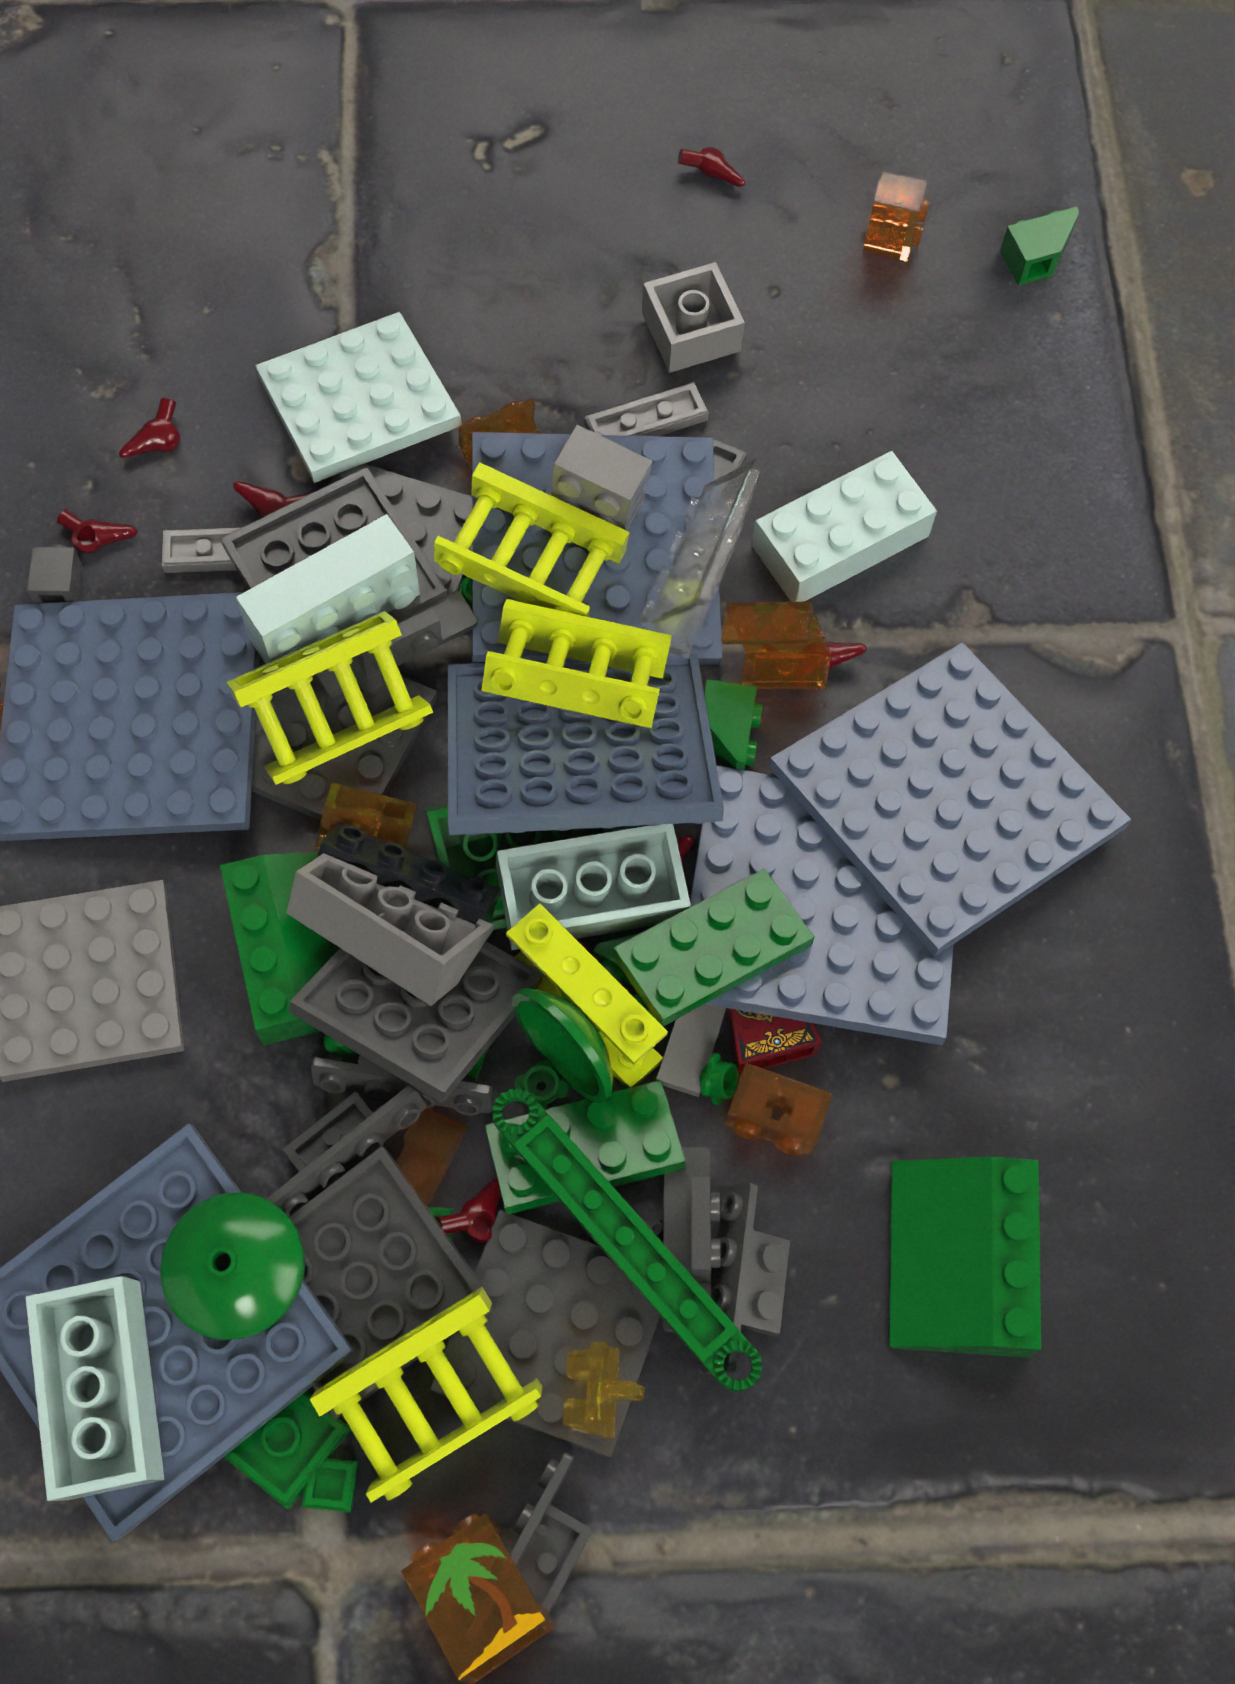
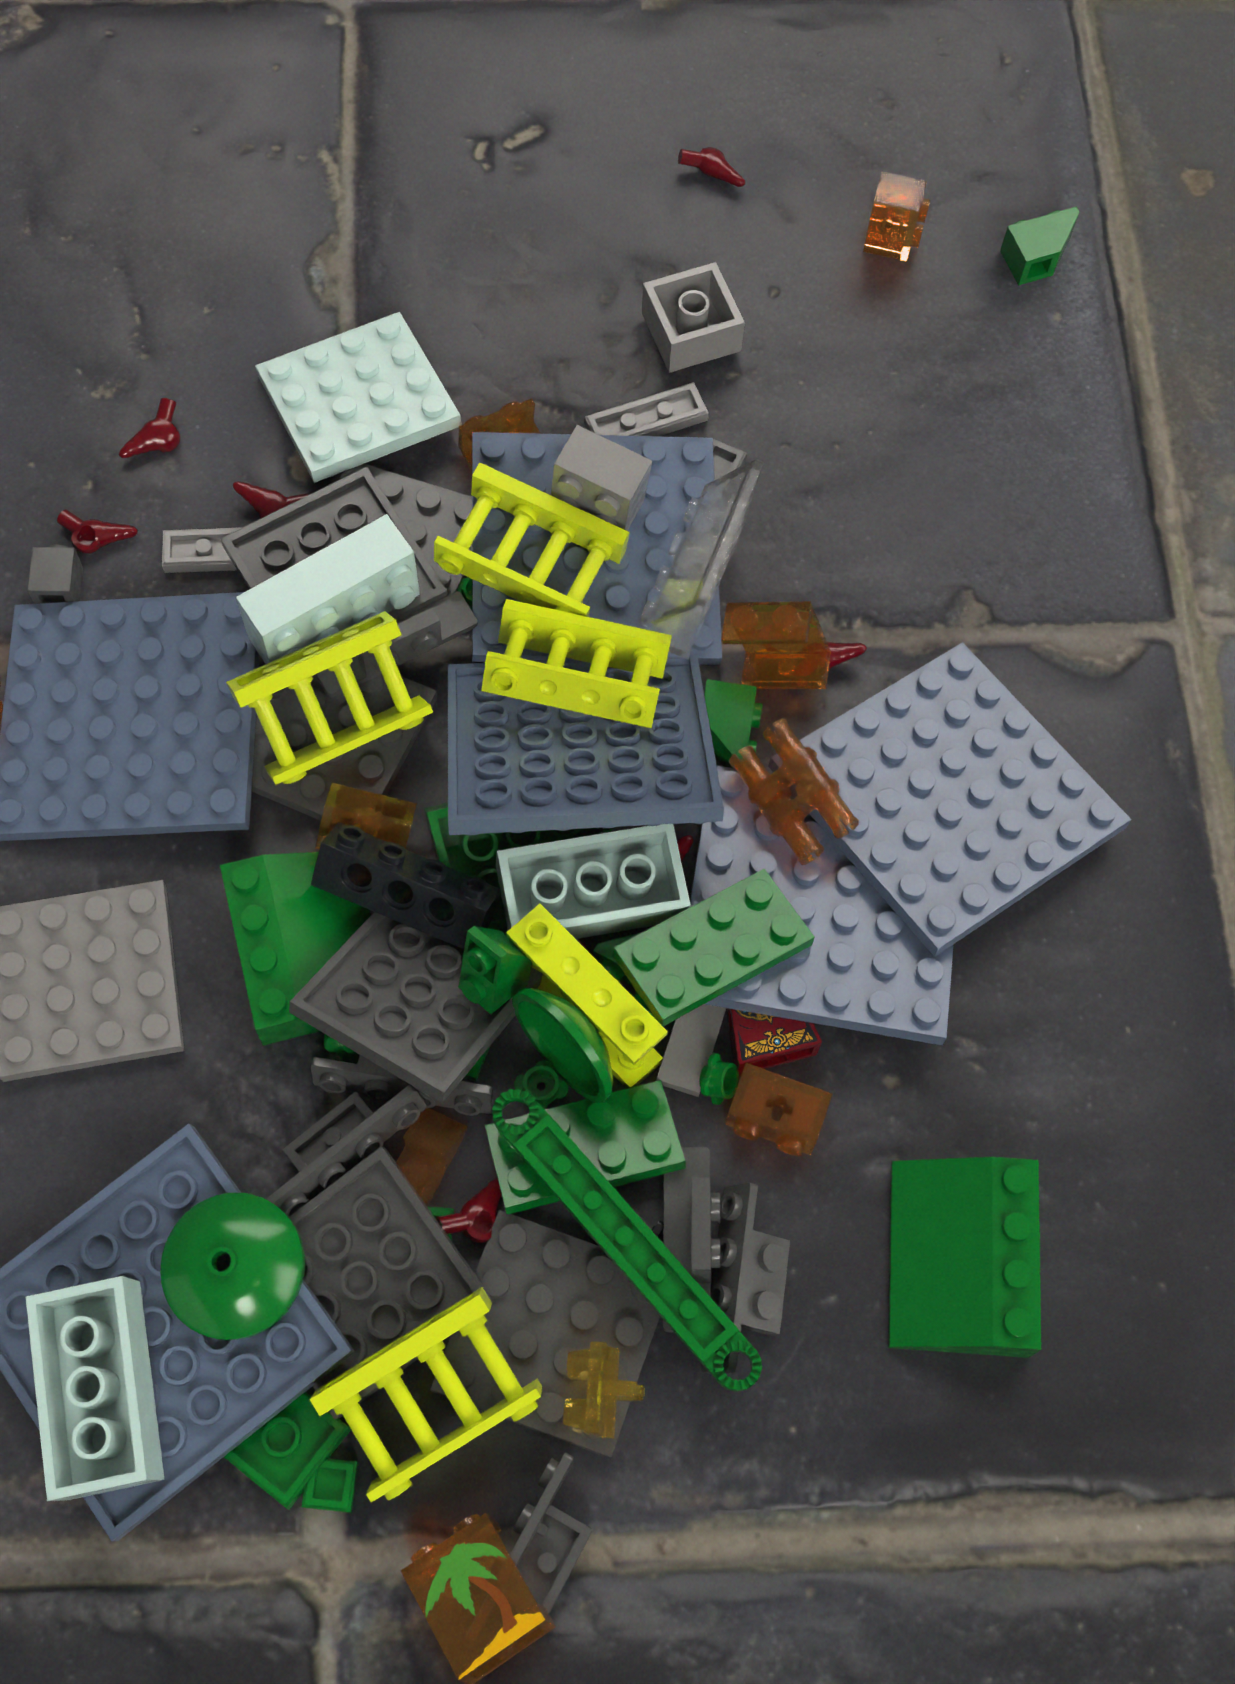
light grey wedge [286,853,494,1006] -> none
light aqua brick [751,451,937,607] -> none
none -> green slope [458,926,532,1014]
none -> clear orange pin [729,719,859,865]

